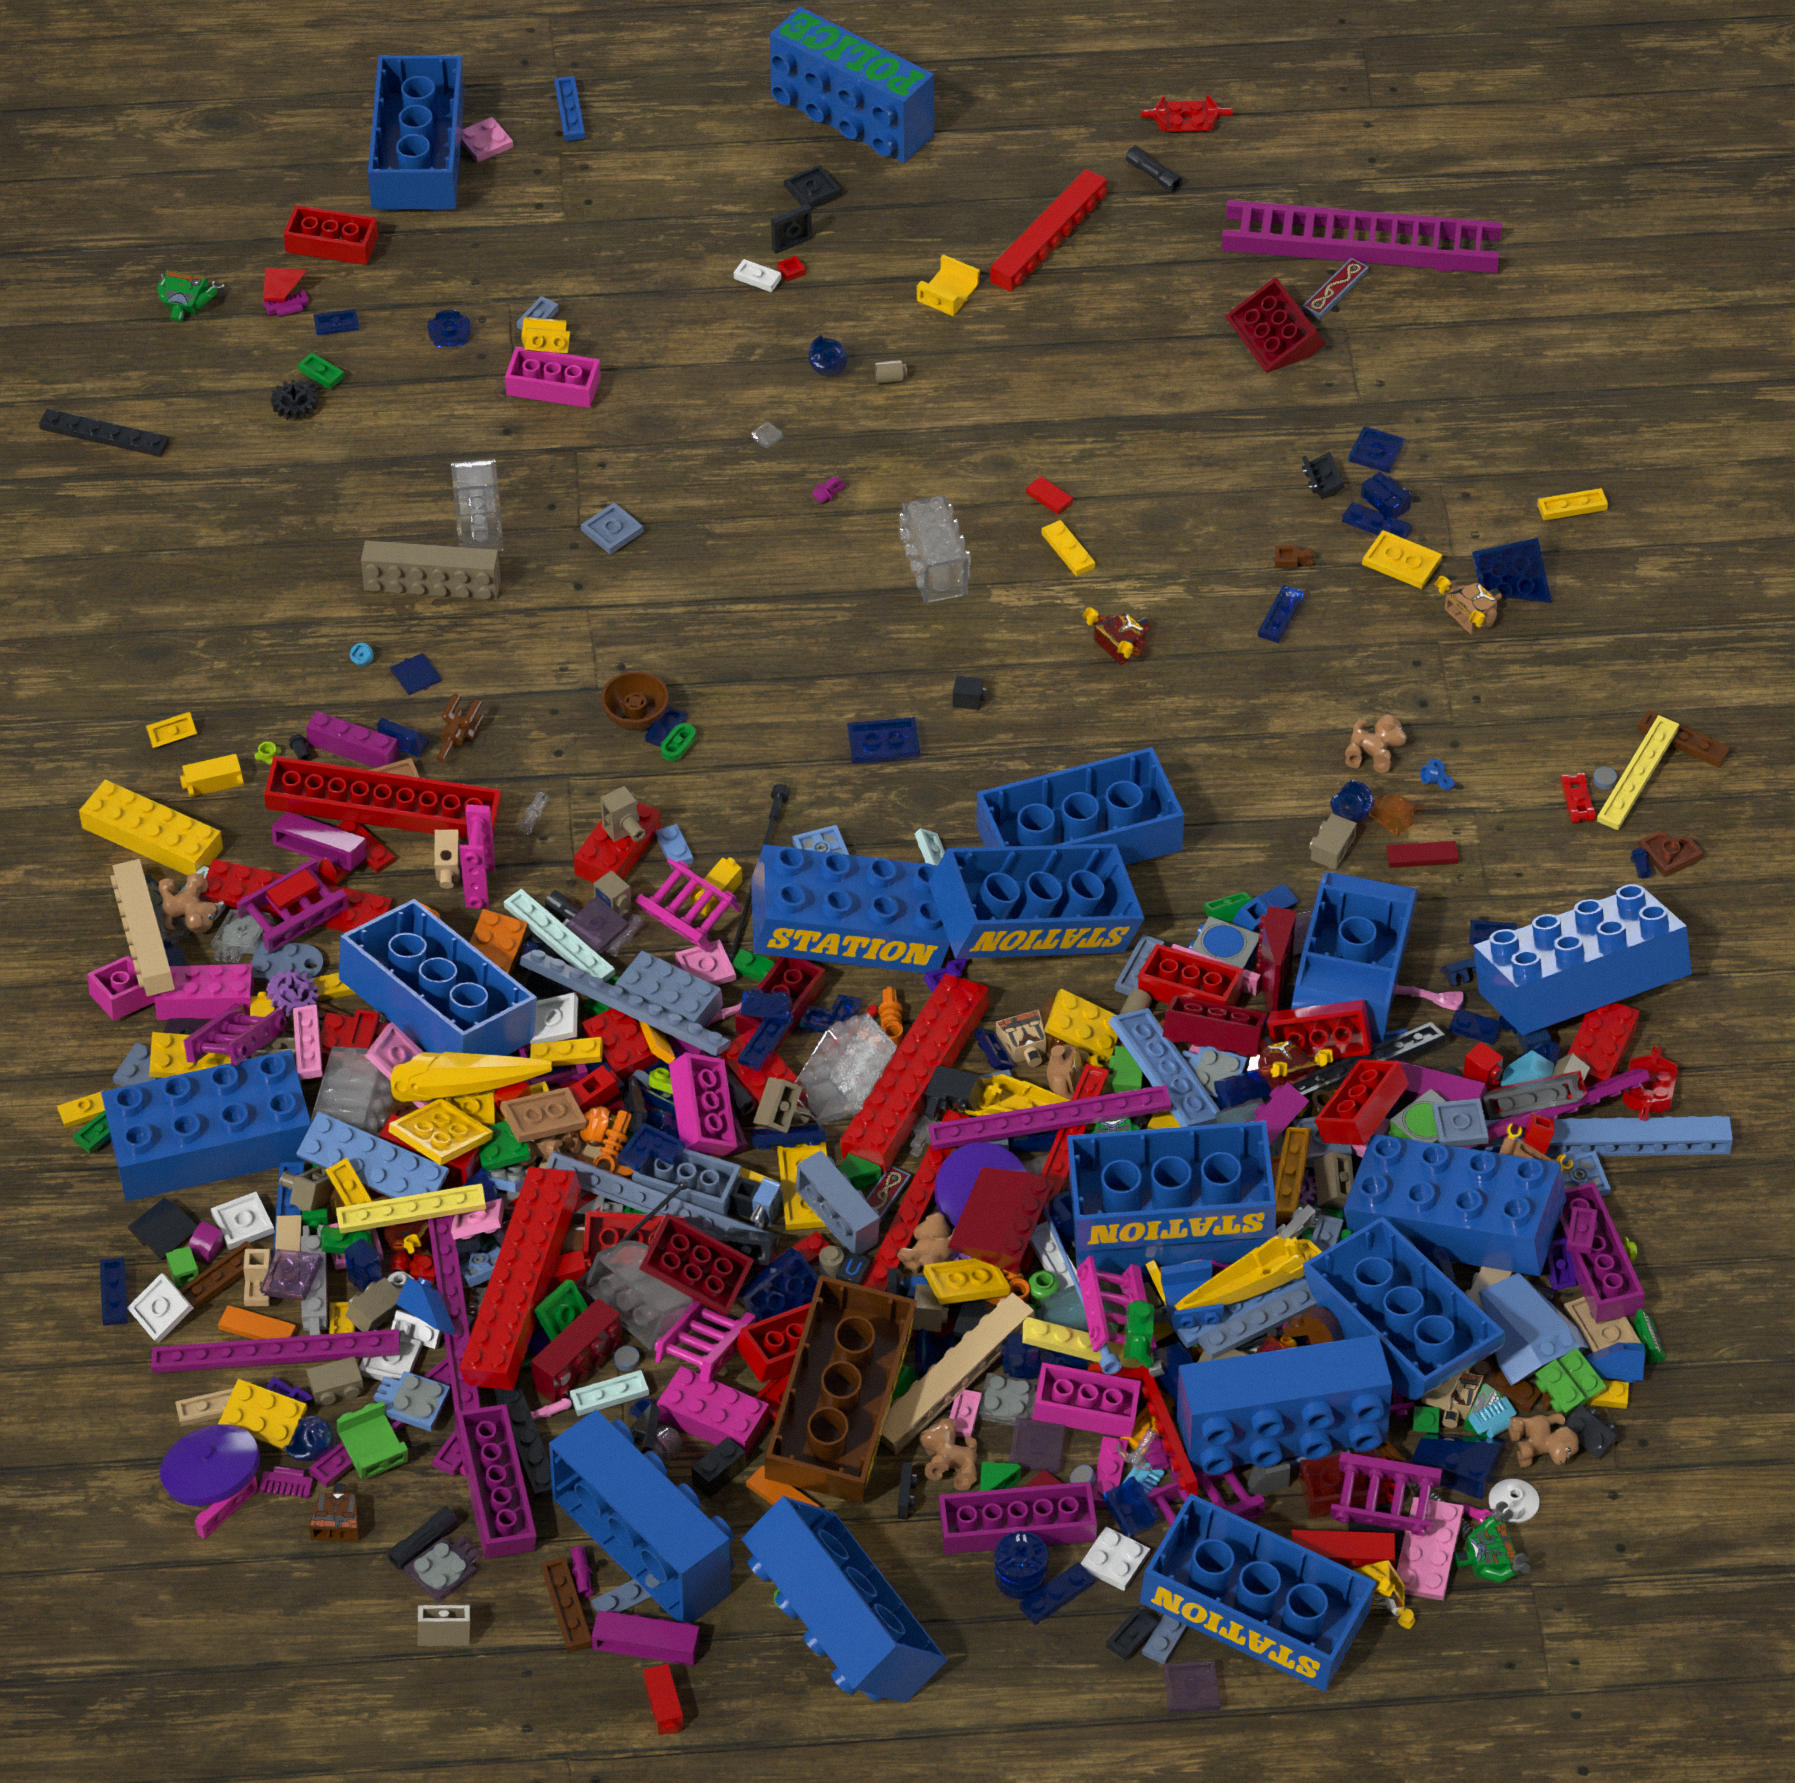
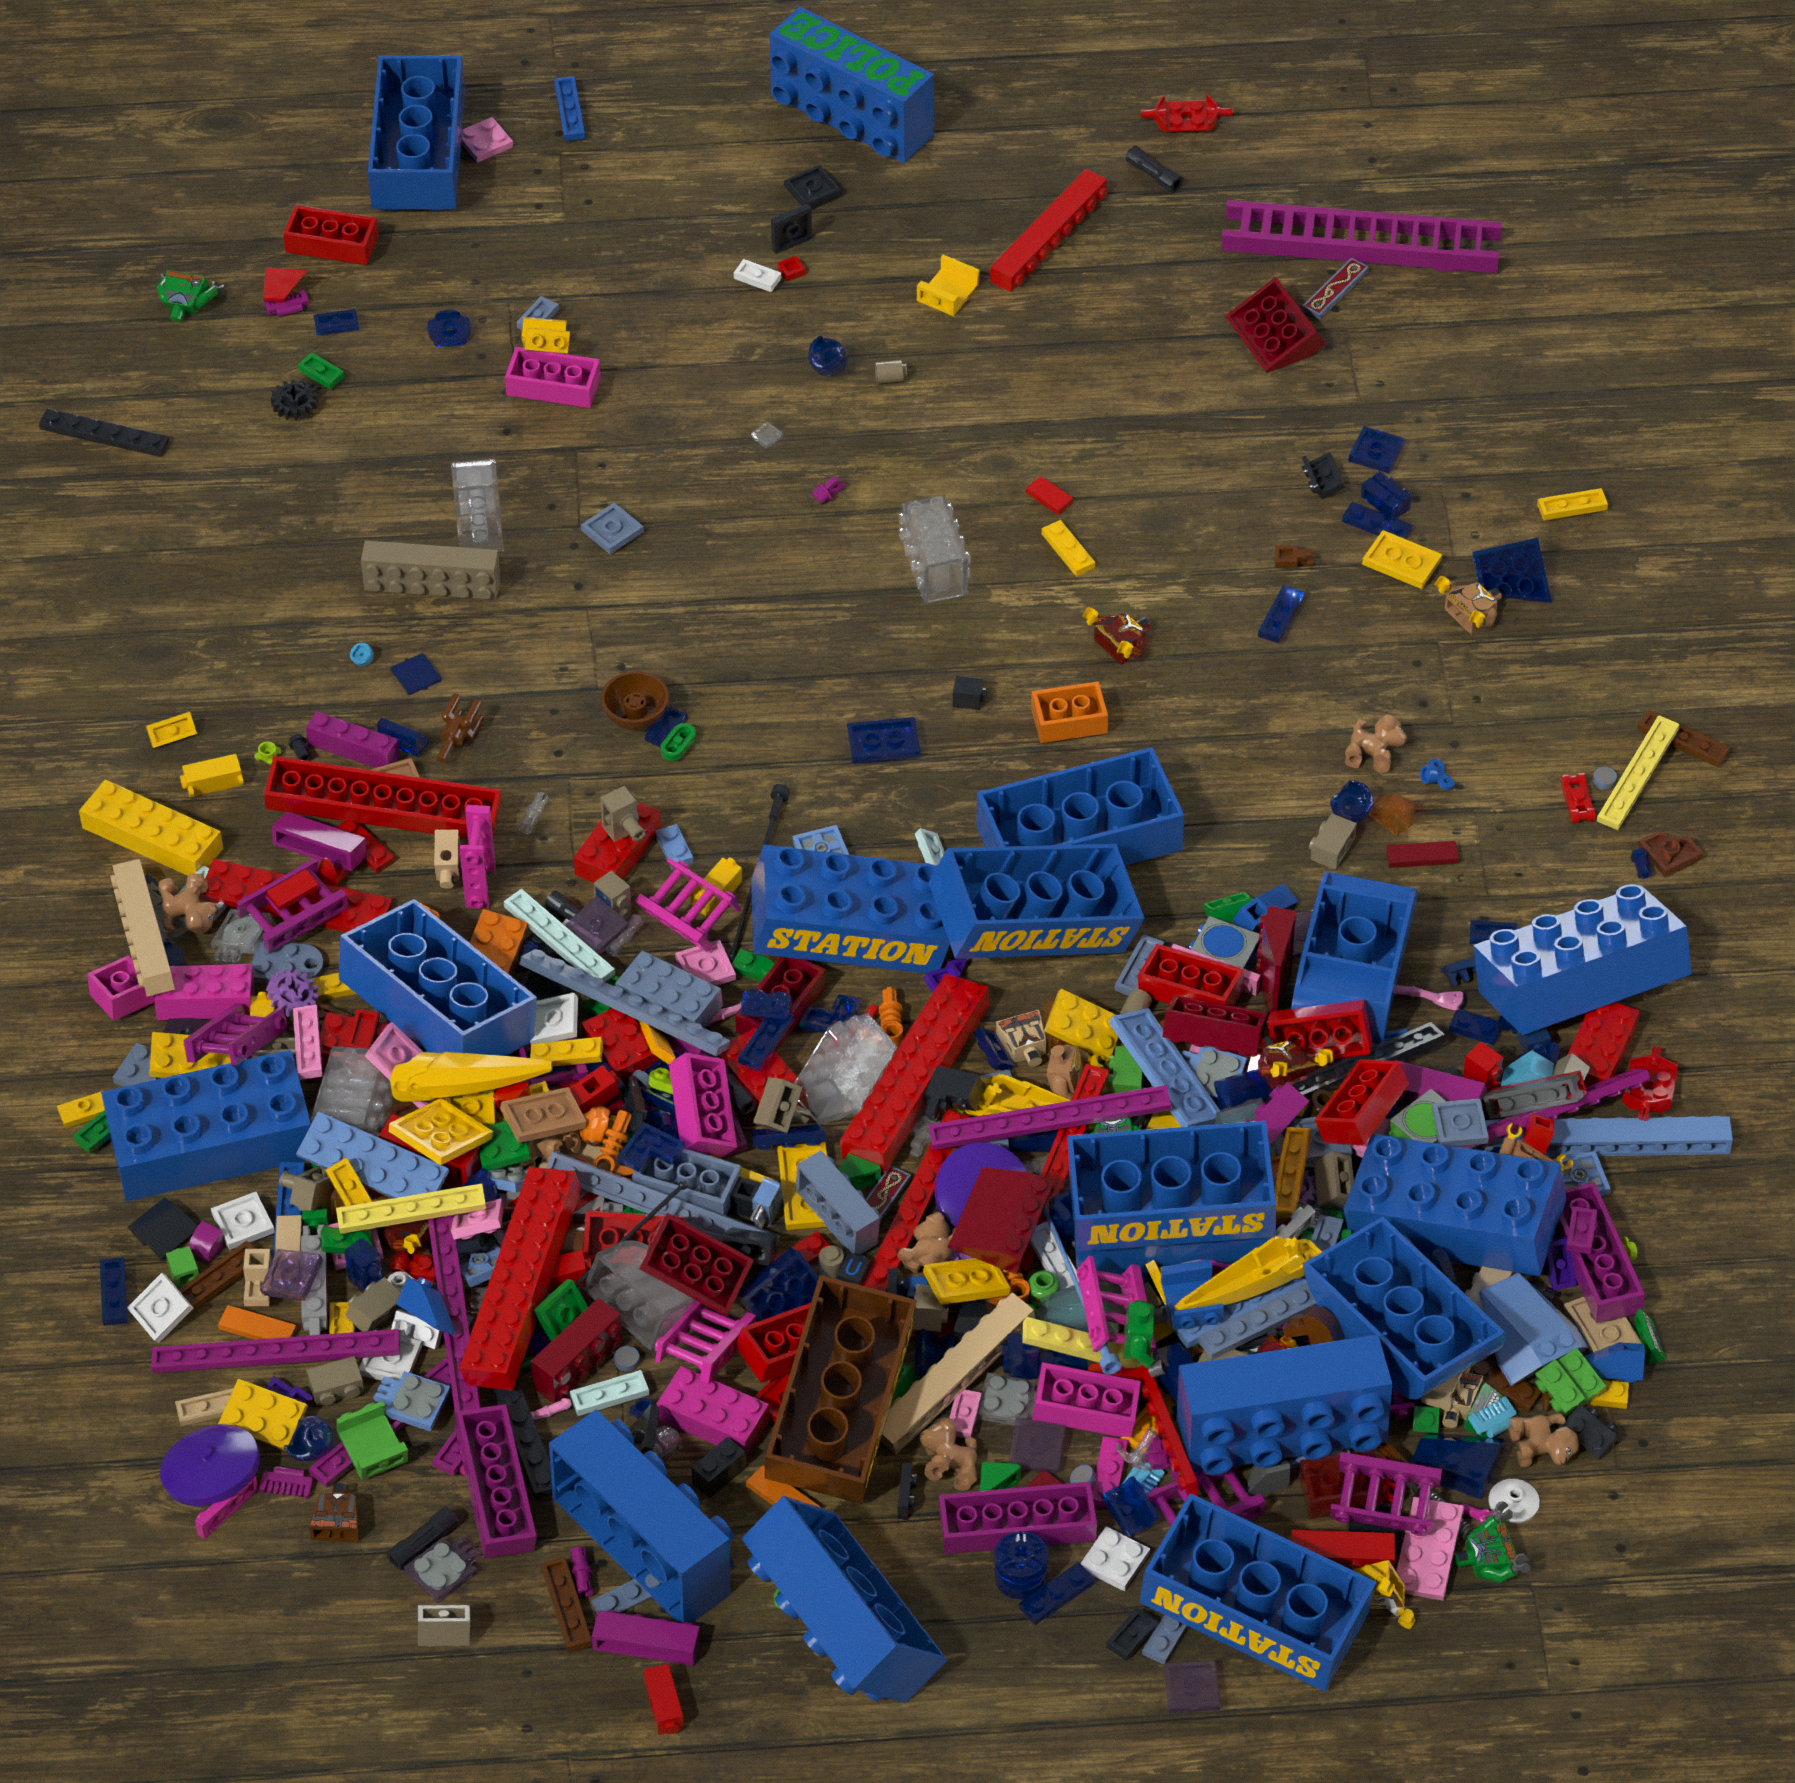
none -> orange brick [1031,681,1108,743]

